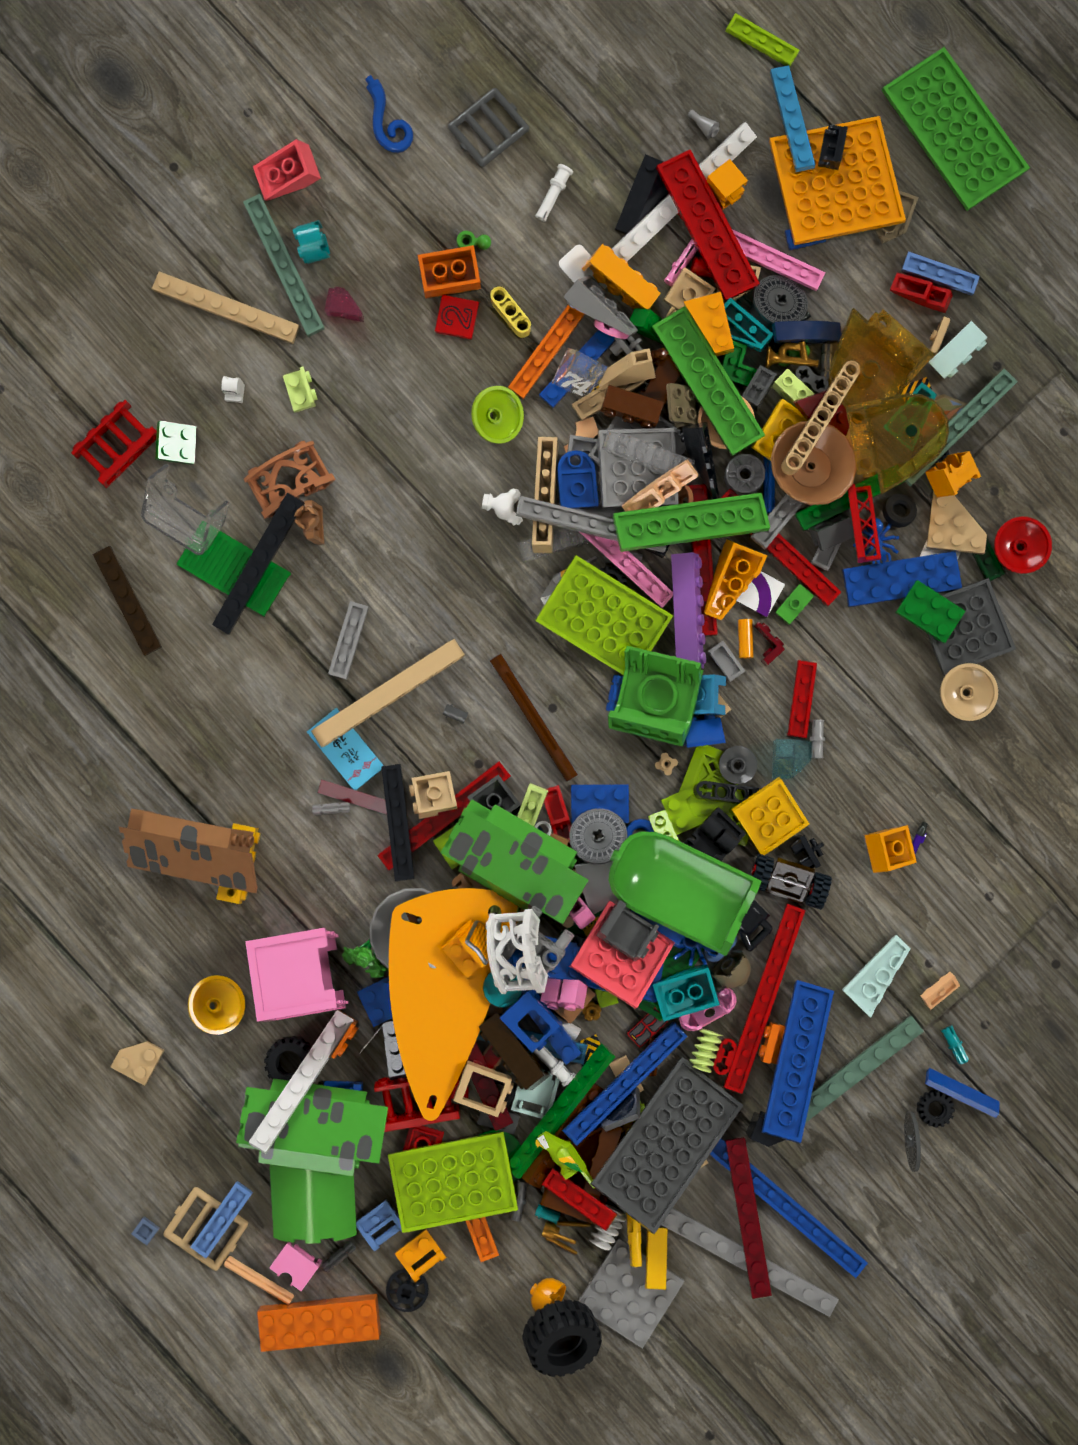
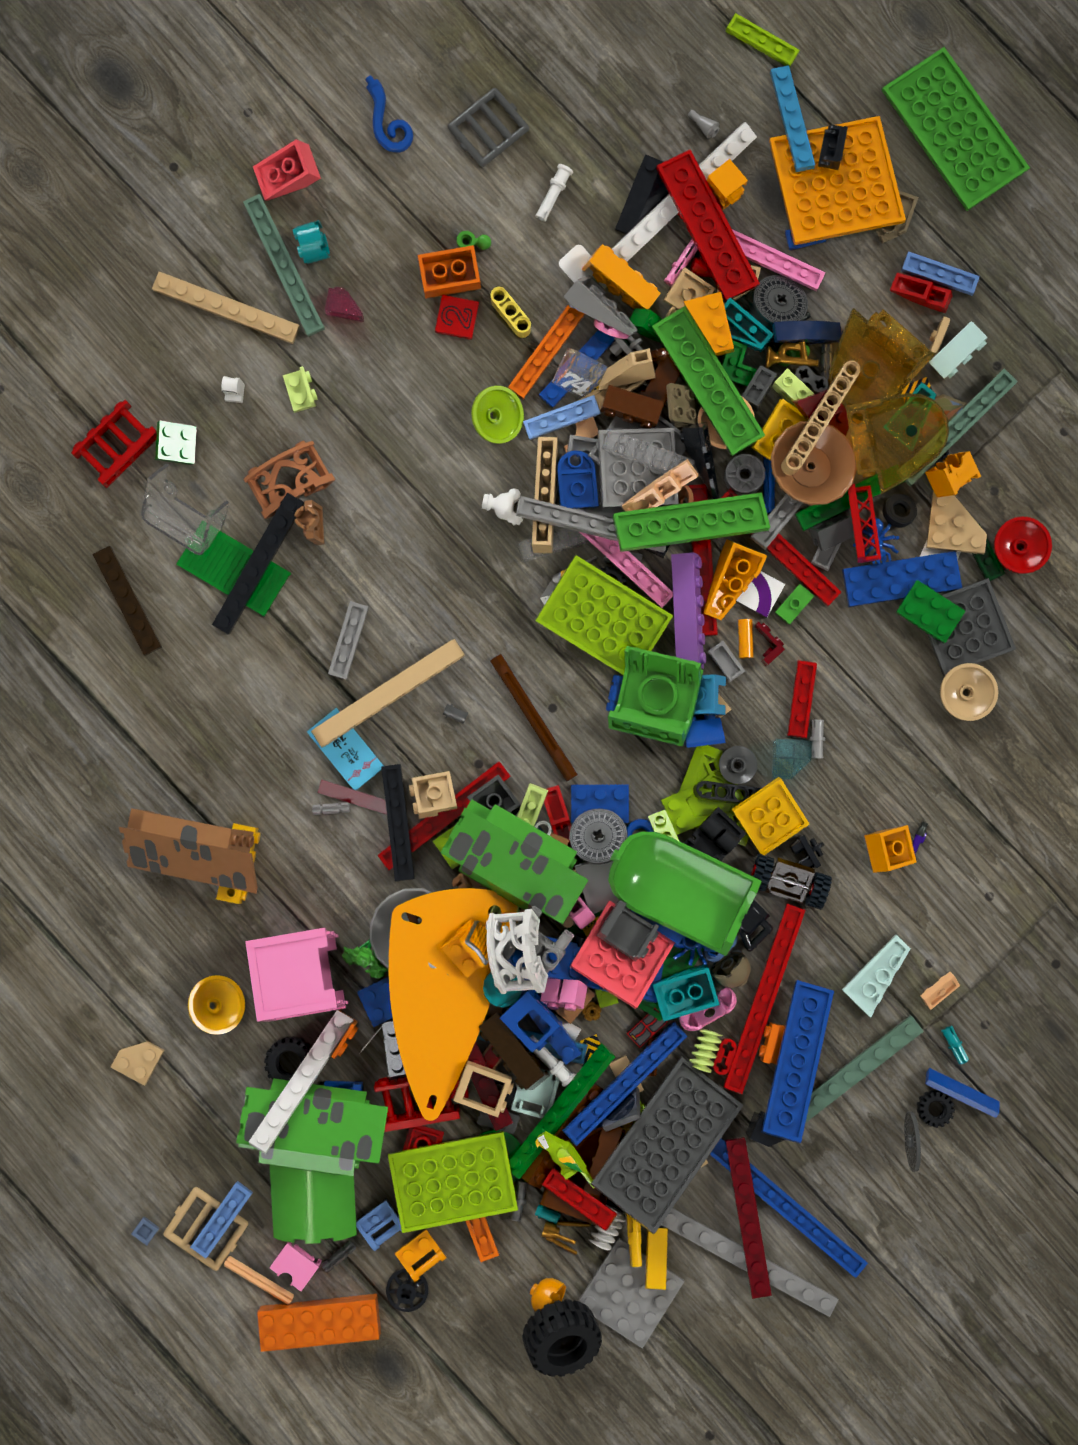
tan plate [655,753,678,775] -> none
none -> light blue tile [523,395,601,440]

